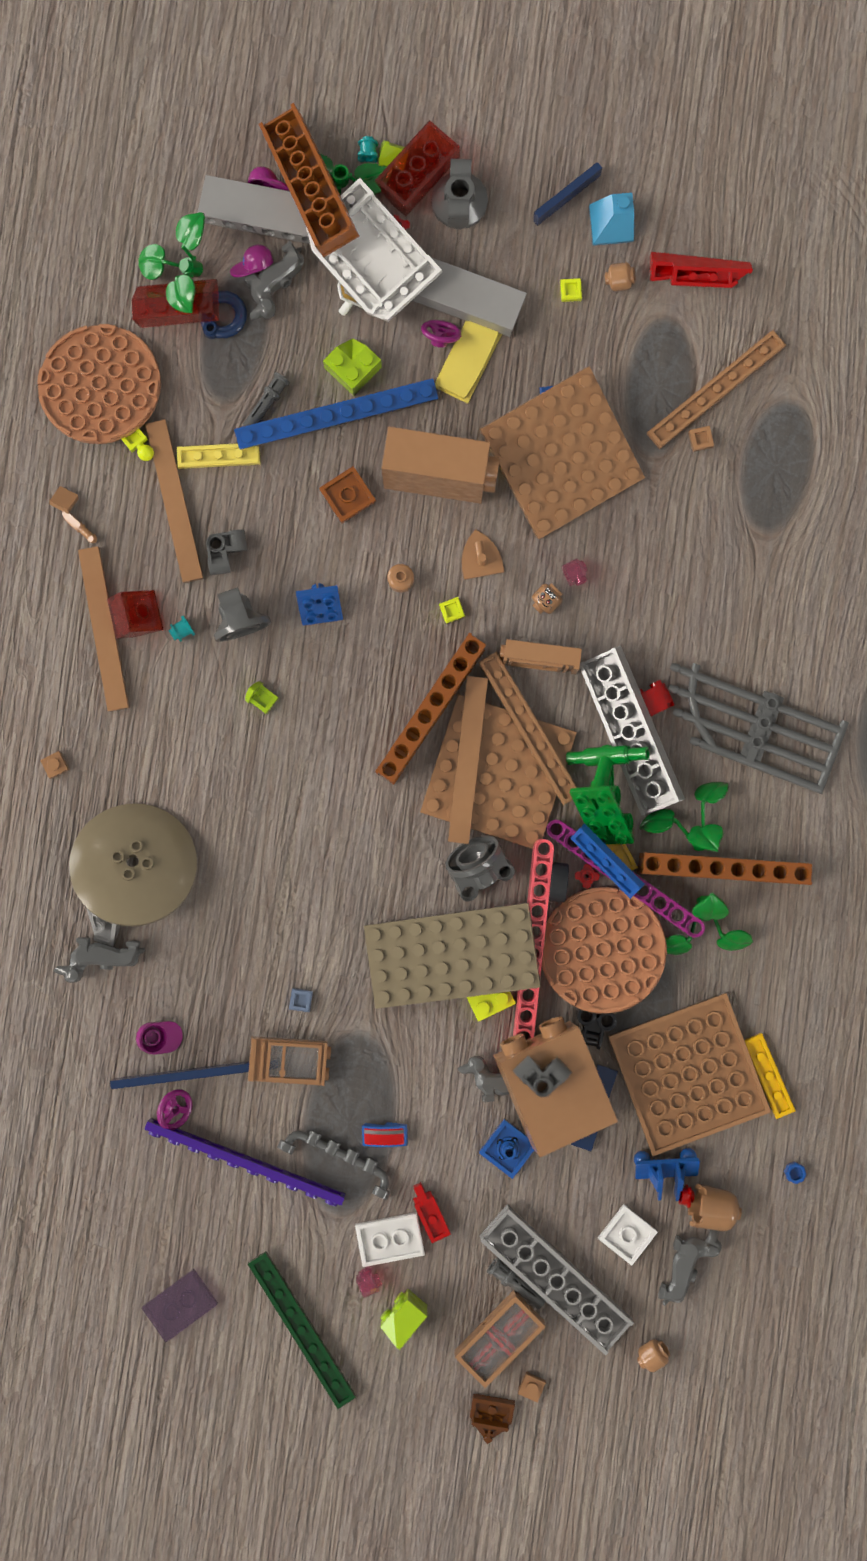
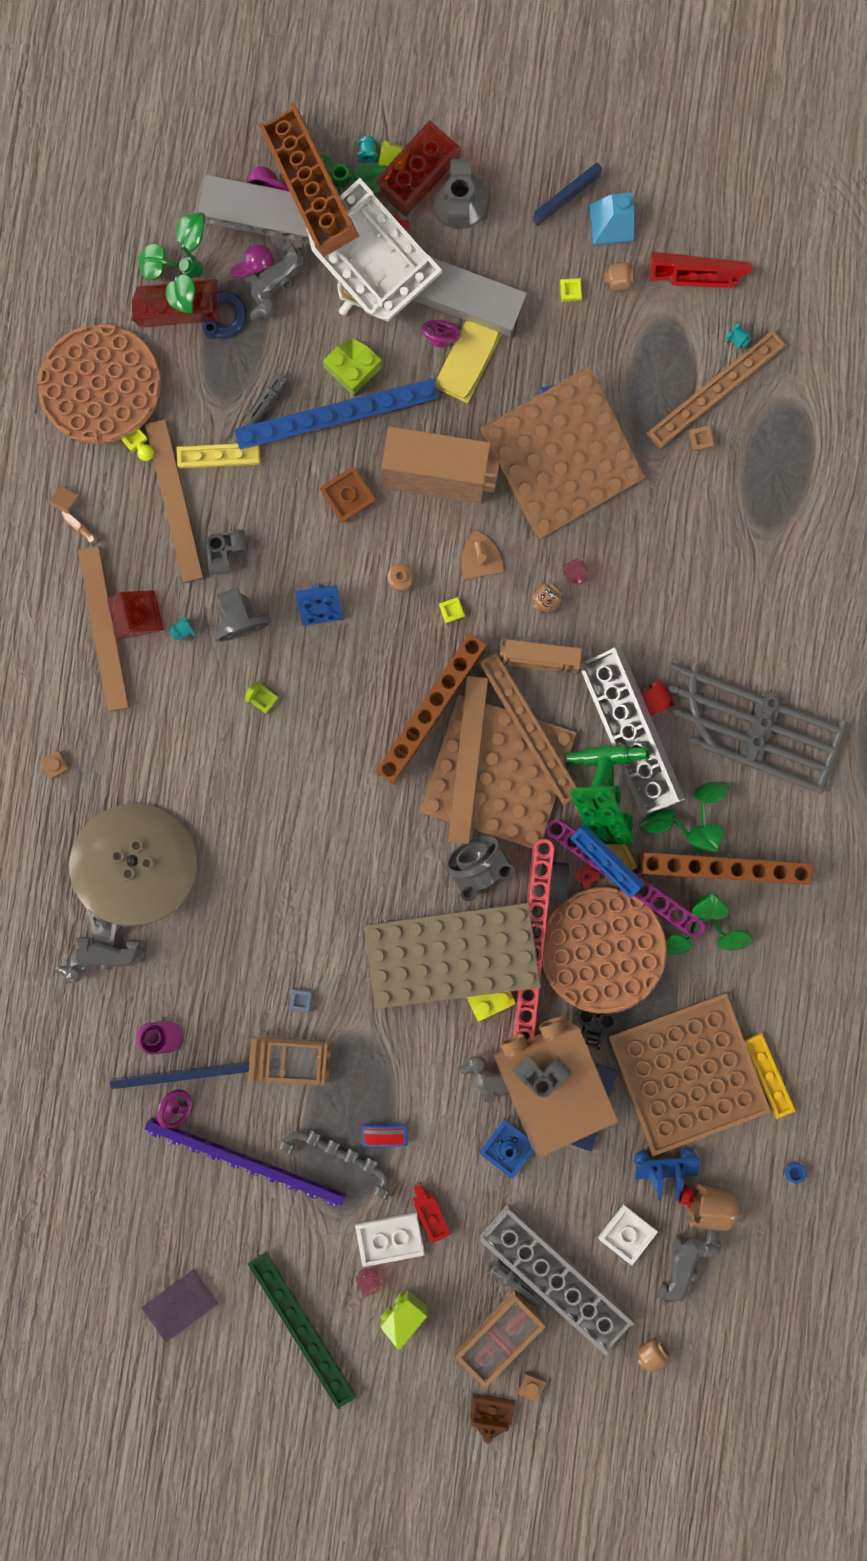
none -> teal brick [724,321,752,349]

